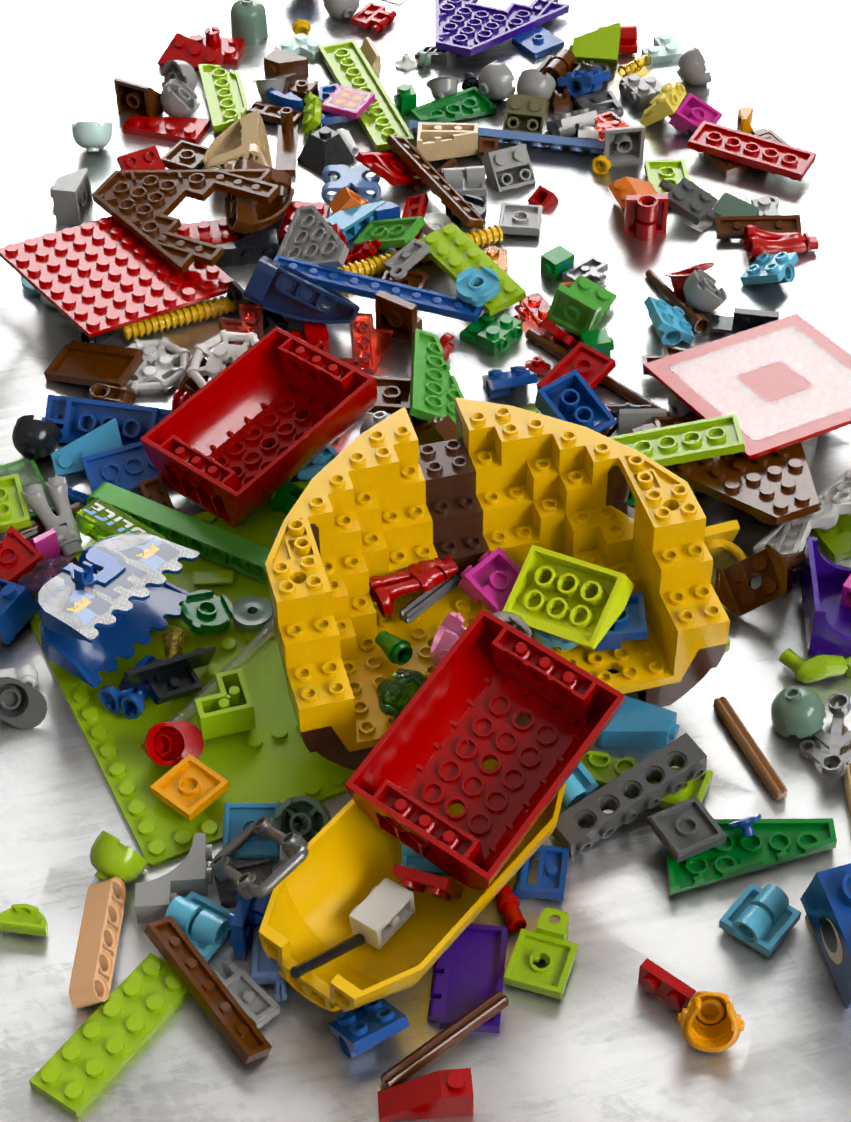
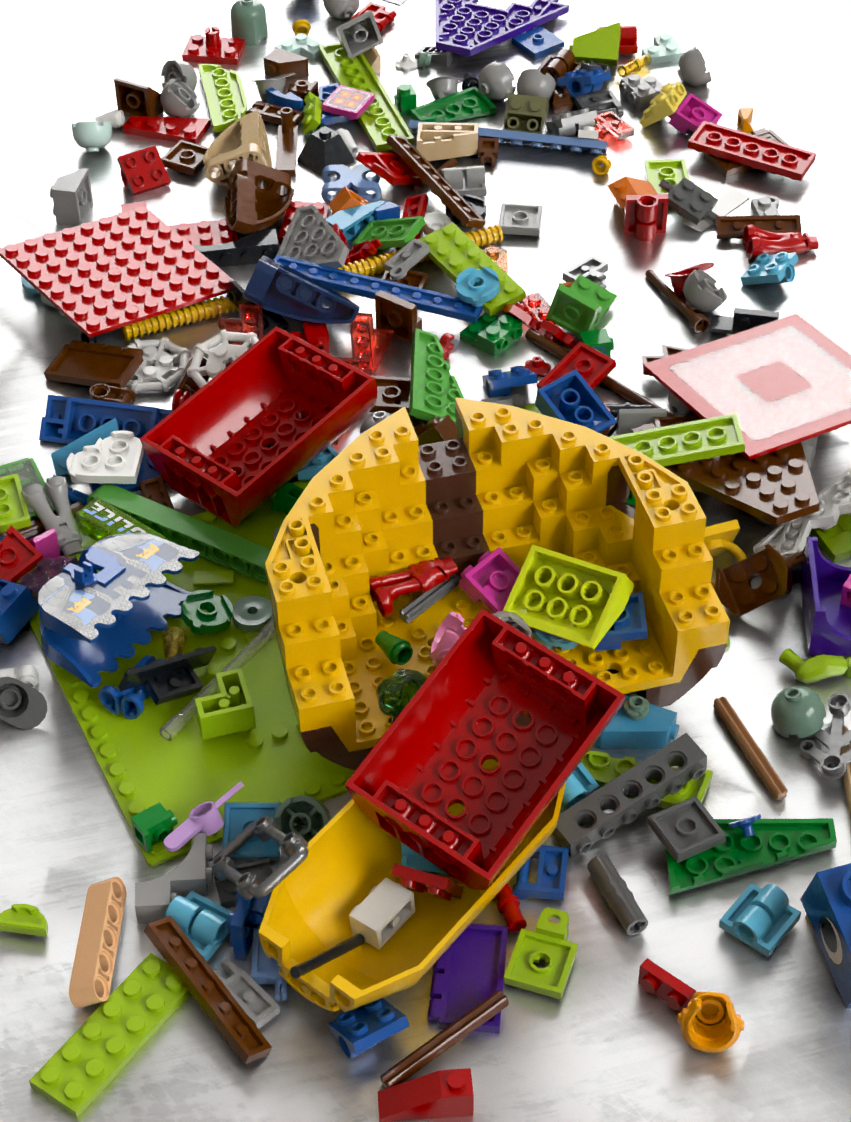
black cylinder [12,415,61,460] -> none
lime cylinder [89,831,148,884] -> none
reddish brown wing [92,169,280,274] -> none
red piece [141,721,204,766] -> none
light orange plate [150,754,230,822] -> none
red wing [157,32,226,72] -> none
light grey slope [481,144,537,193] -> none
red slope [527,185,559,210] -> none
green brick [540,245,575,282] -> none
light grey slope [603,125,646,165] -> none
medium azure plate [644,296,695,346] -> none
sand green slope [712,192,759,216] -> none
none -> white plate [67,430,144,484]
none -> white cone [95,109,126,129]
none -> green brick [130,802,178,853]
none -> lavender piece [164,781,244,852]
none -> light grey slope [336,10,383,59]
none -> light grey plate [481,394,525,406]
none -> red plate [502,302,541,331]
none -> dark grey axle [587,854,648,936]
none -> sand green plate [623,696,650,721]

